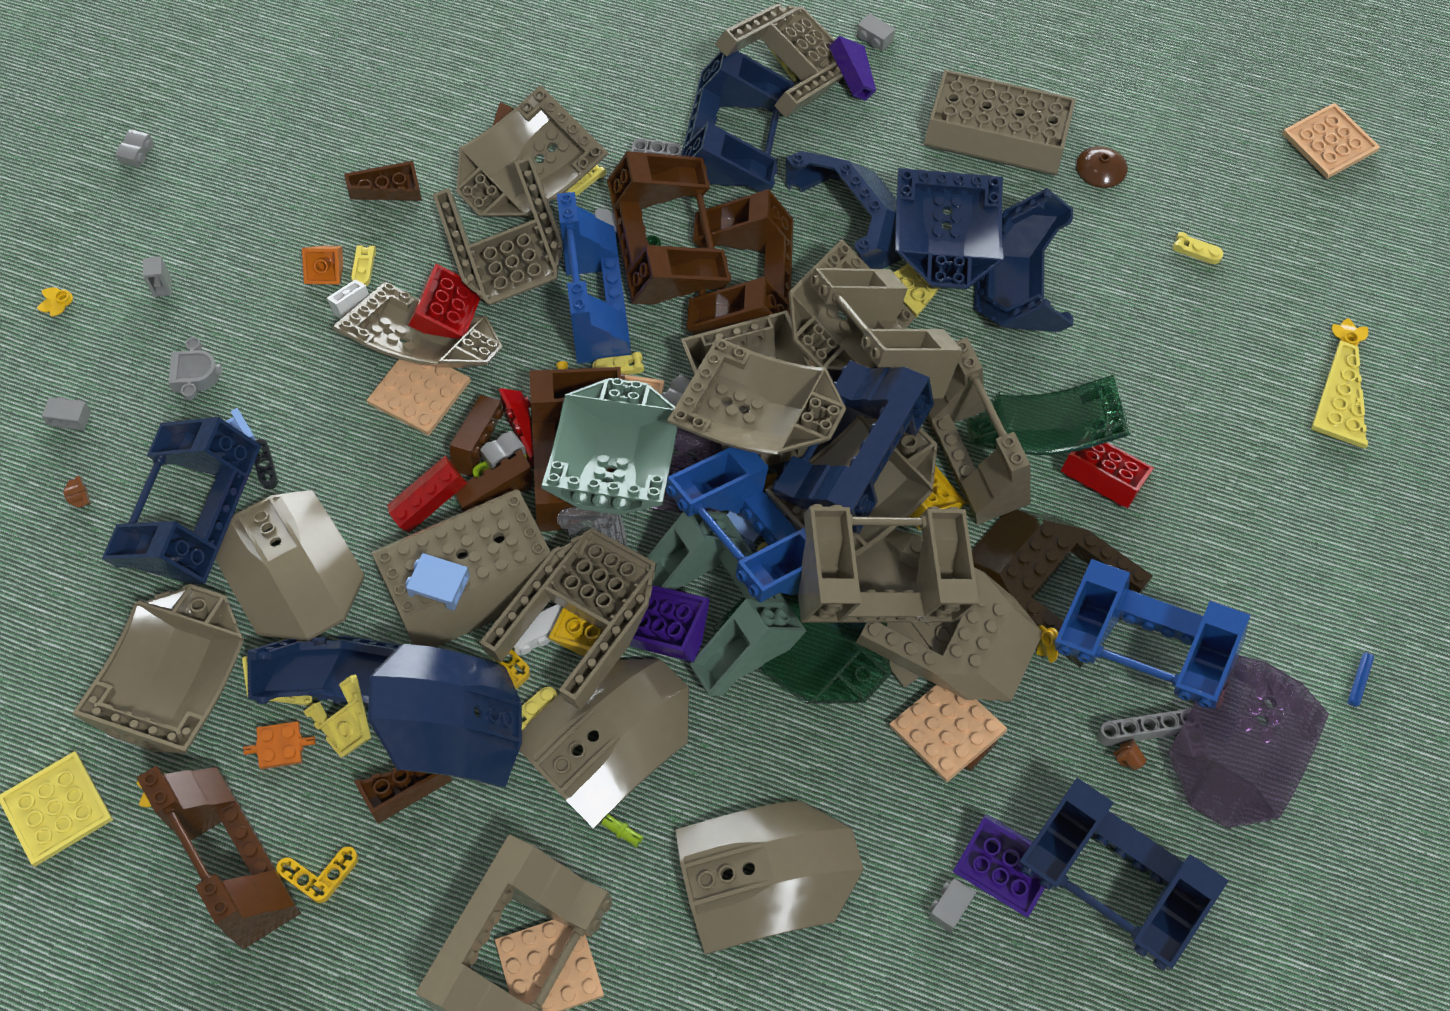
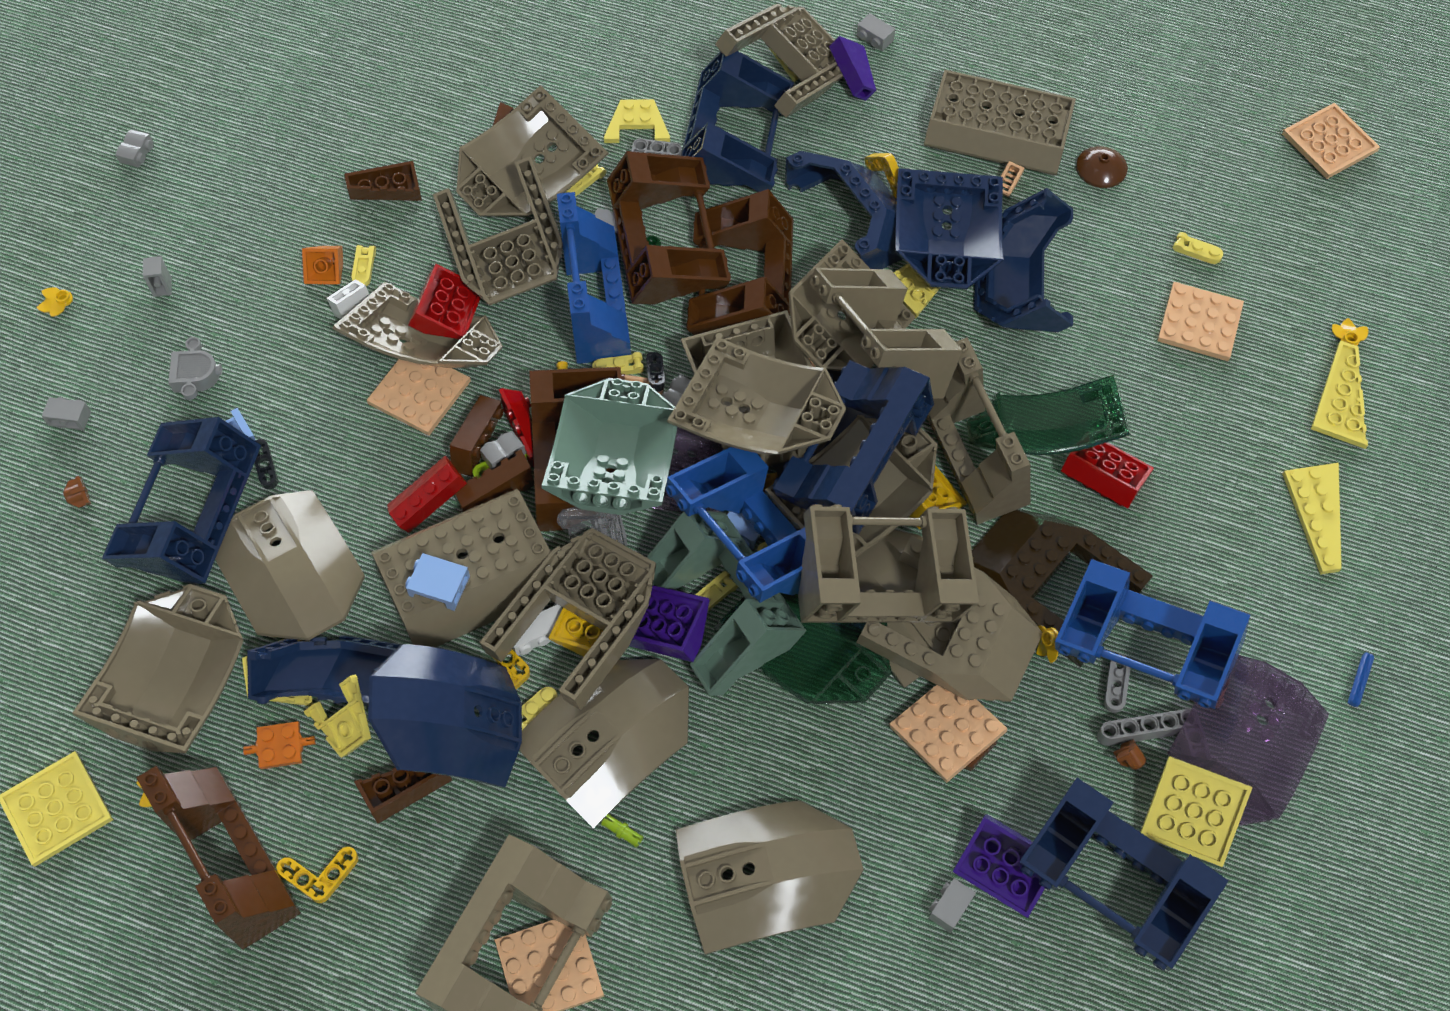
none -> light yellow wing [604,99,670,143]
none -> black beam [646,352,665,392]
none -> light yellow plate [695,571,738,611]
none -> yellow beam [864,153,899,199]
none -> light nougat slope [1001,161,1024,197]
none -> light grey plate [1104,654,1130,713]
none -> light yellow plate [1141,756,1252,867]
none -> light nougat plate [1157,282,1244,361]
none -> light yellow wing [1282,463,1341,575]

